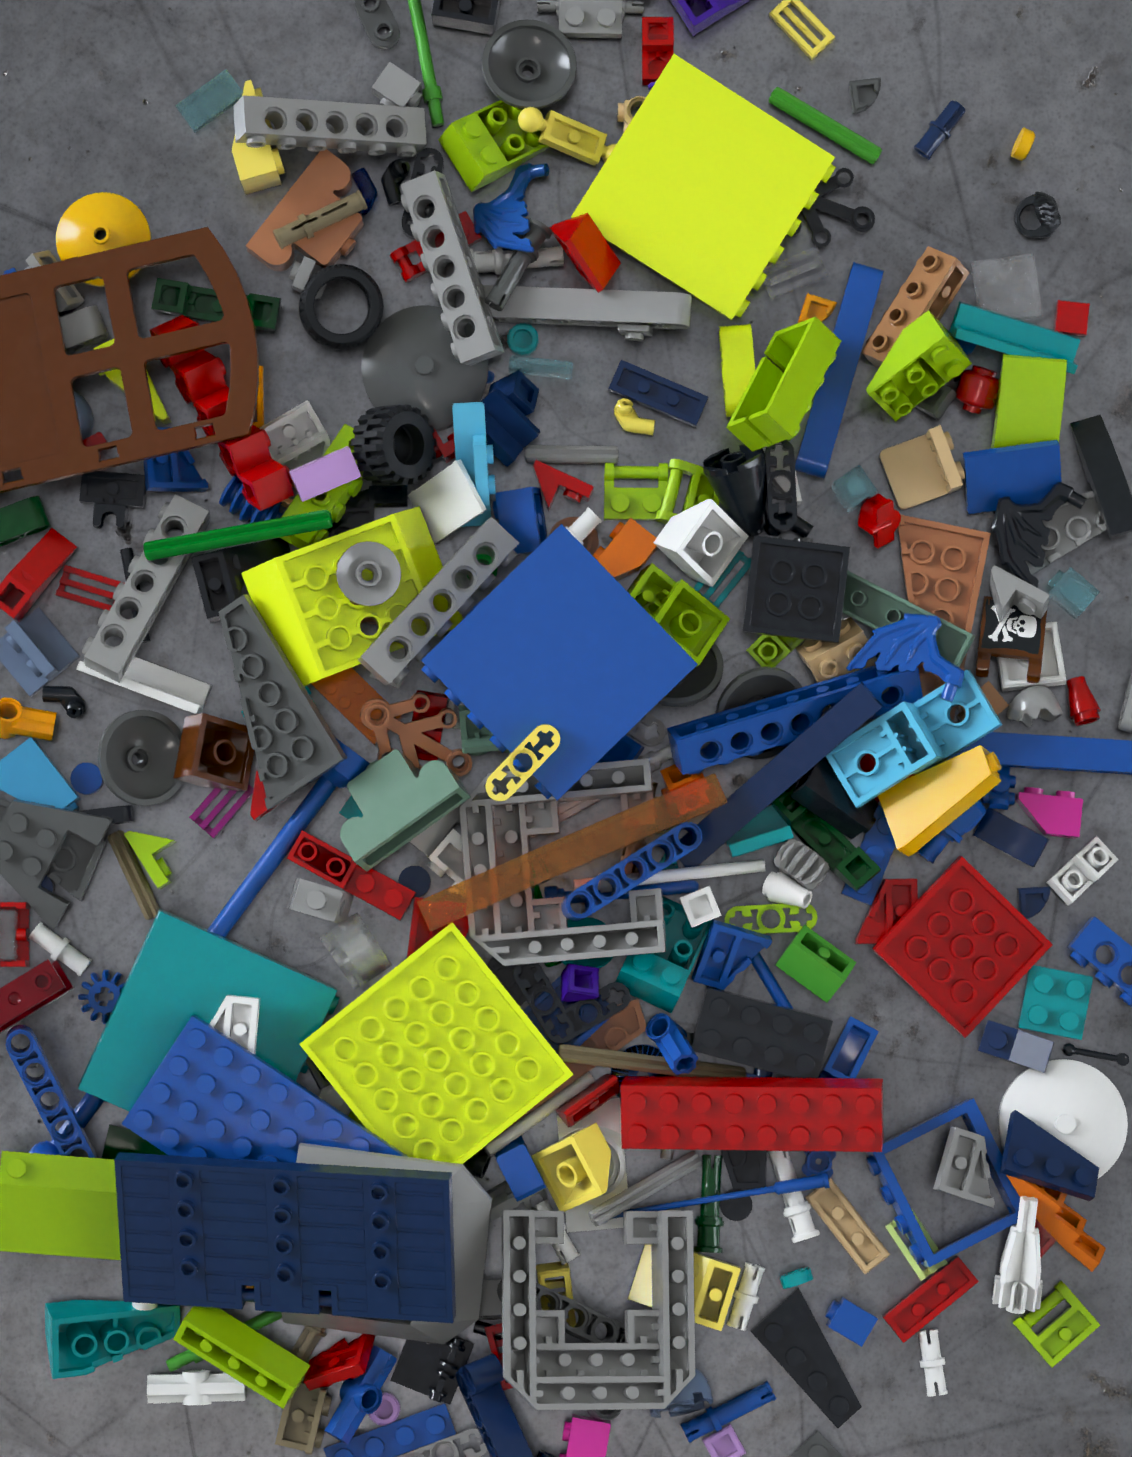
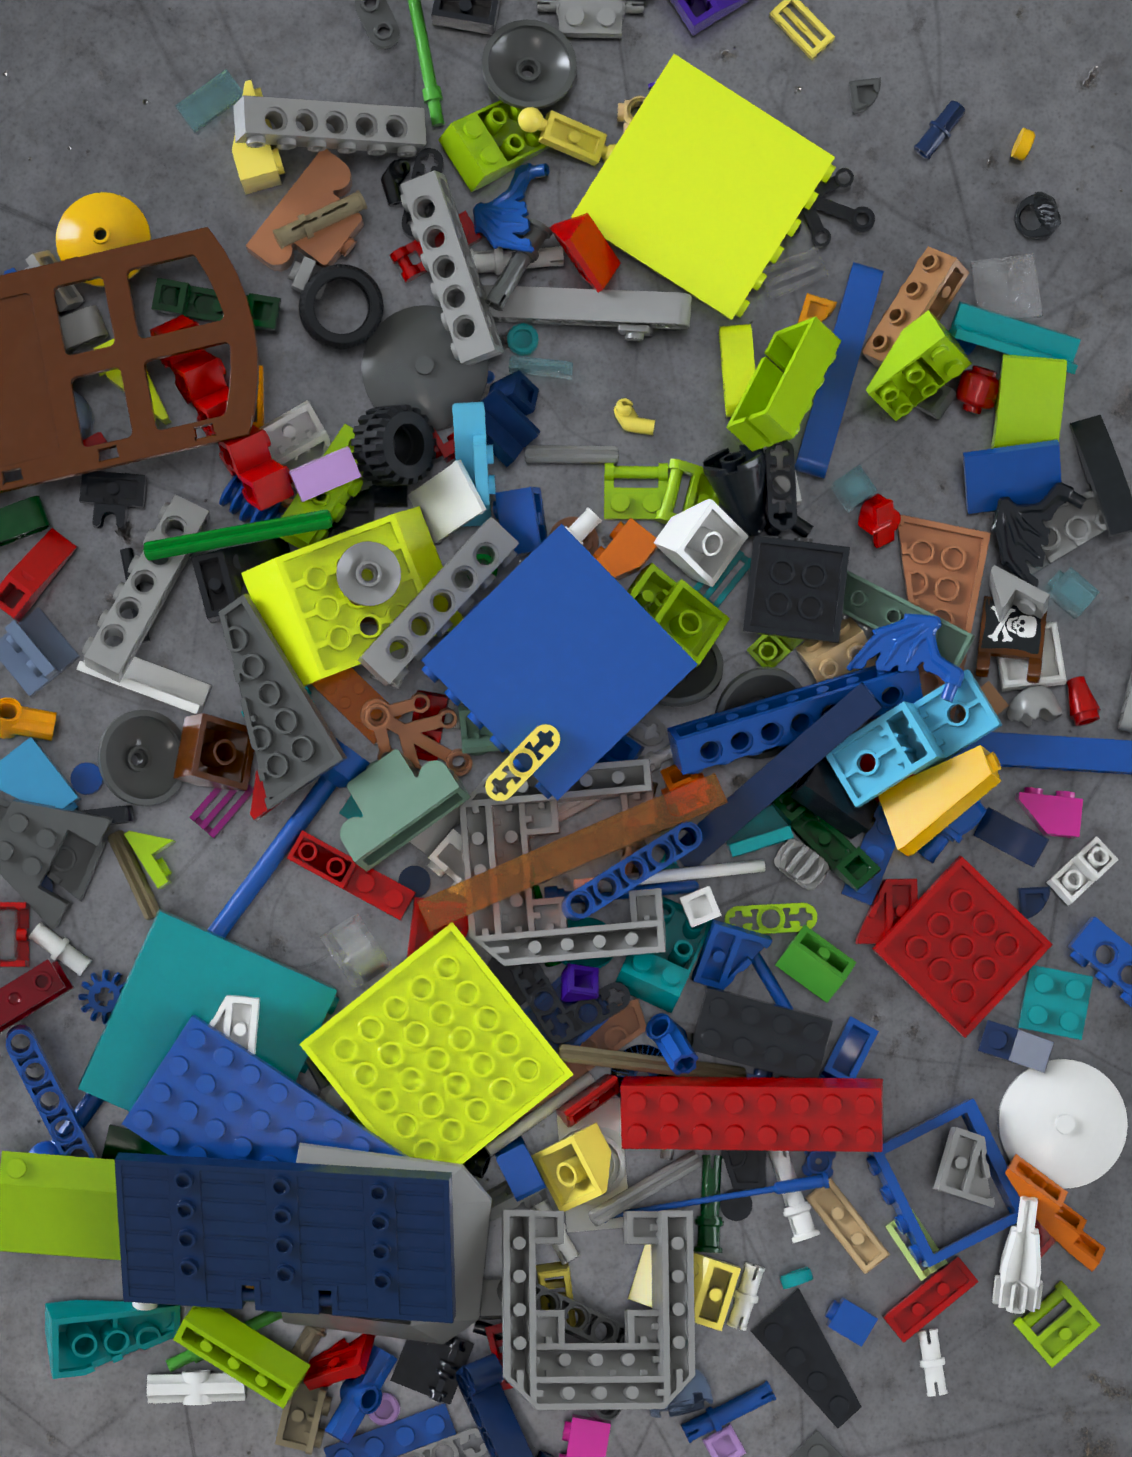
black arm [42,686,86,719] -> none
red tile [55,565,124,611] -> none
blue wing [143,427,208,492] -> none
light grey torso [287,878,354,926] -> none
clear blue arm [351,168,378,215] -> none
light grey brick [372,62,423,107] -> none
red slope [533,460,594,511] -> none
dark blue plate [608,360,708,428] -> none
red slope [642,17,674,85] -> none
white cone [762,872,812,909] -> none
bright green axle [769,87,882,164] -> none
tan bracket [879,425,965,510] -> none
blue piece [982,767,1016,810] -> none
dark blue wing [1000,1110,1099,1201] -> none
red tile [1054,300,1090,337] -> none
black hinge [1063,1043,1129,1066] -> none

